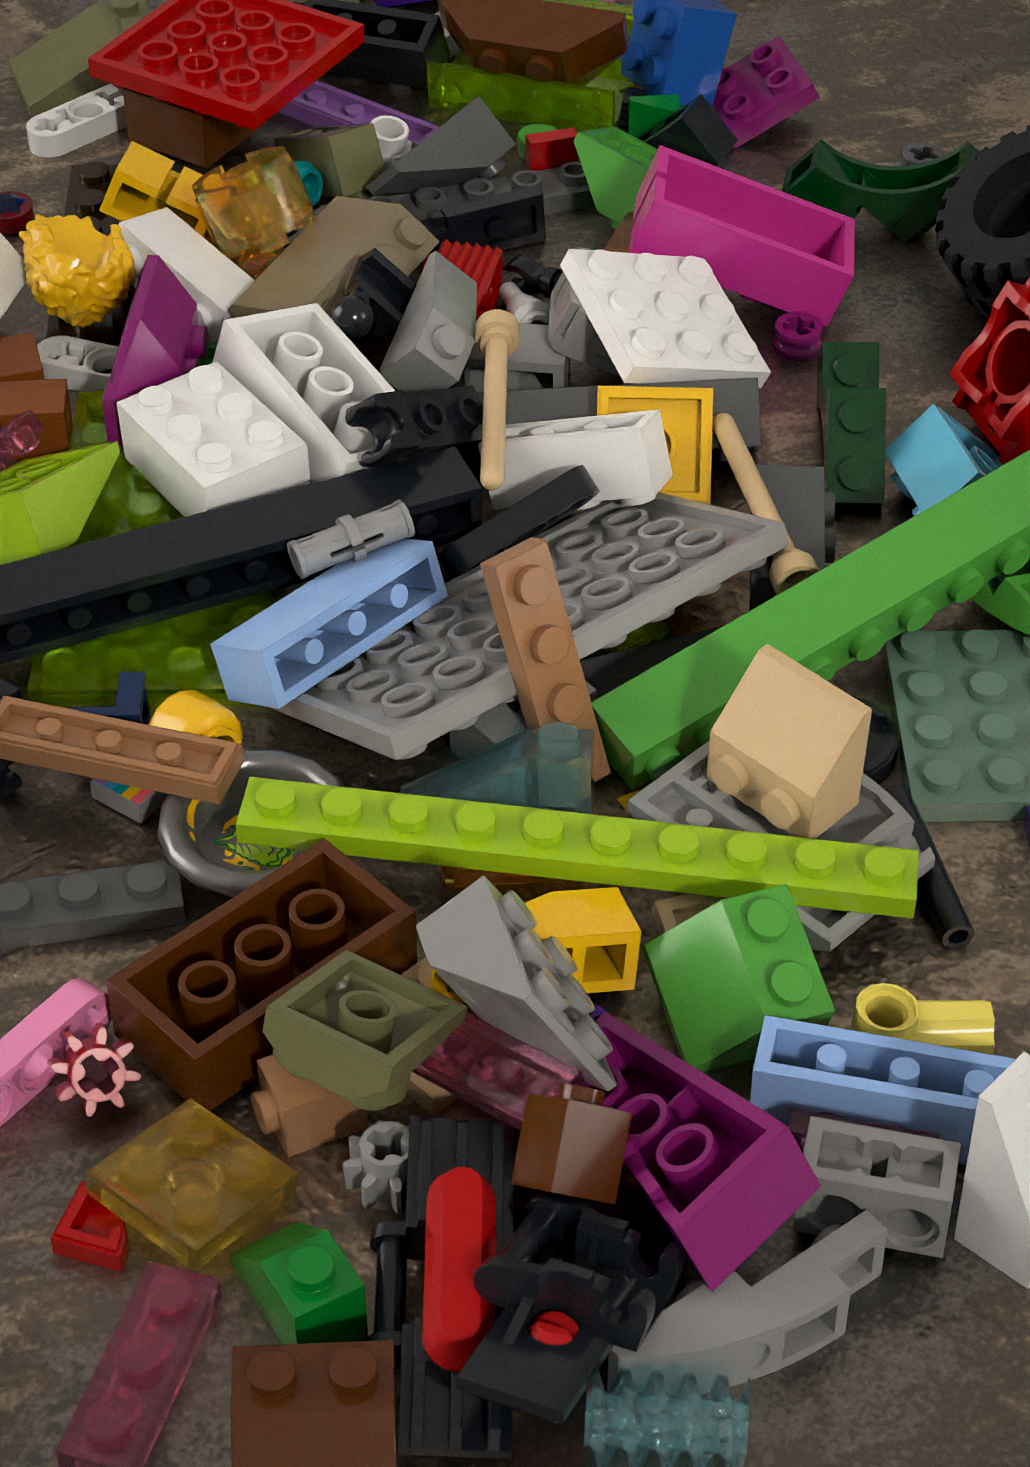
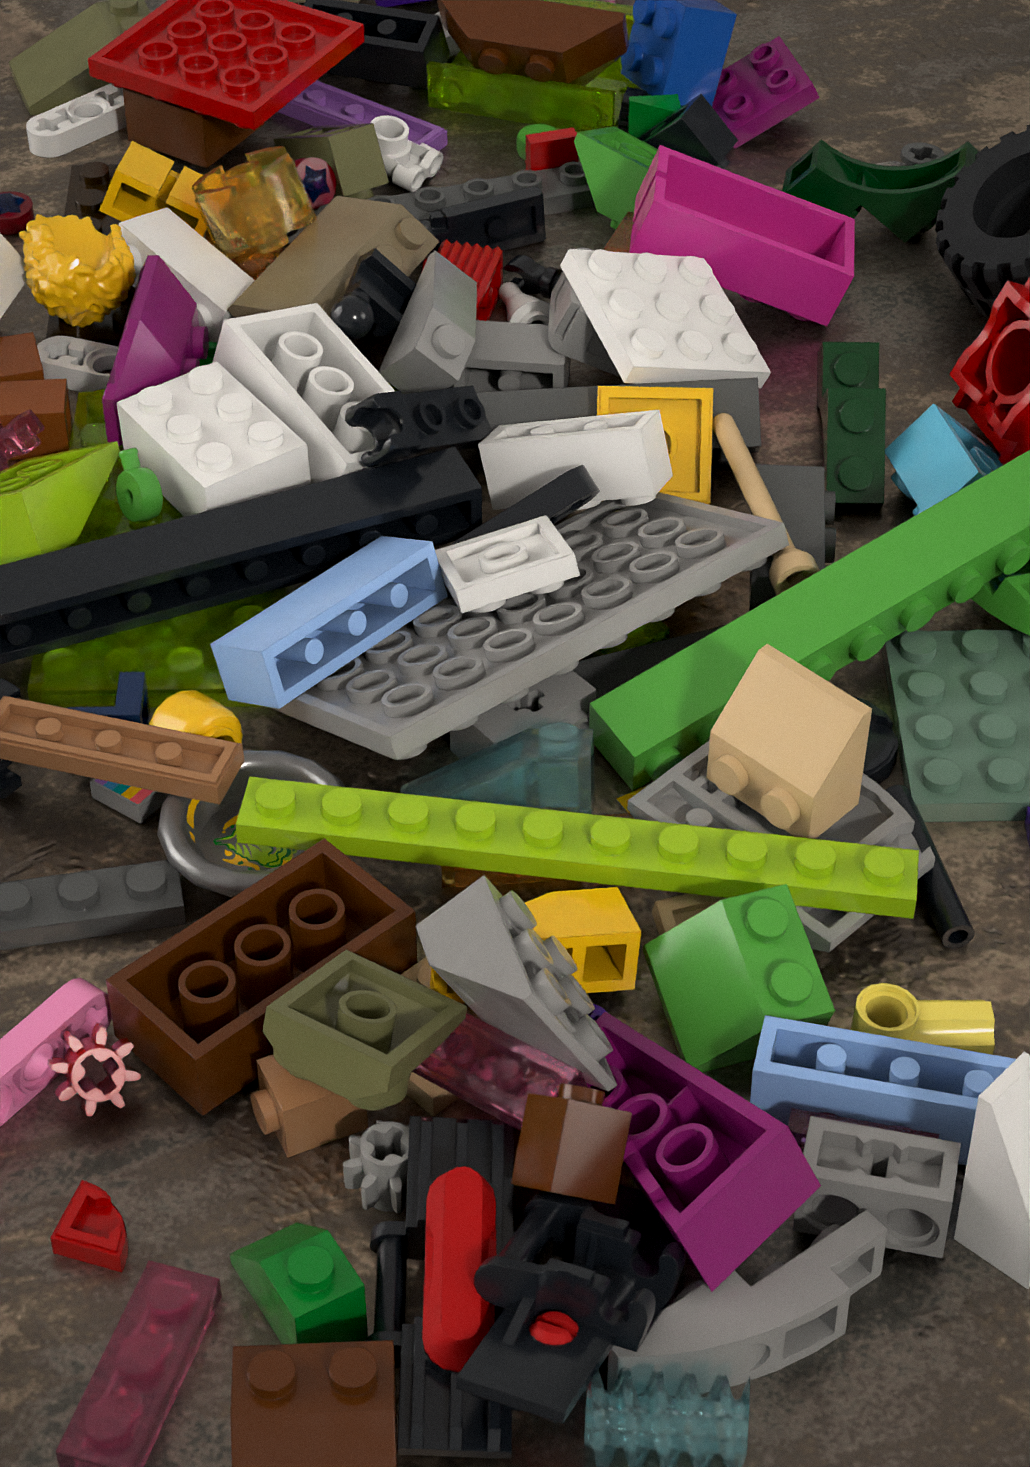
clear yellow plate [86,1098,298,1272] -> none
light grey pin [287,499,415,579] -> none
dark grey slope [366,96,516,195] -> none
tan piece [475,309,520,491] -> none
medium nougat plate [480,537,611,801] -> none
magenta bush [773,312,823,362] -> none
none -> bright green piece [116,448,163,522]
none -> tile [283,157,336,210]
none -> white plate [435,515,580,613]

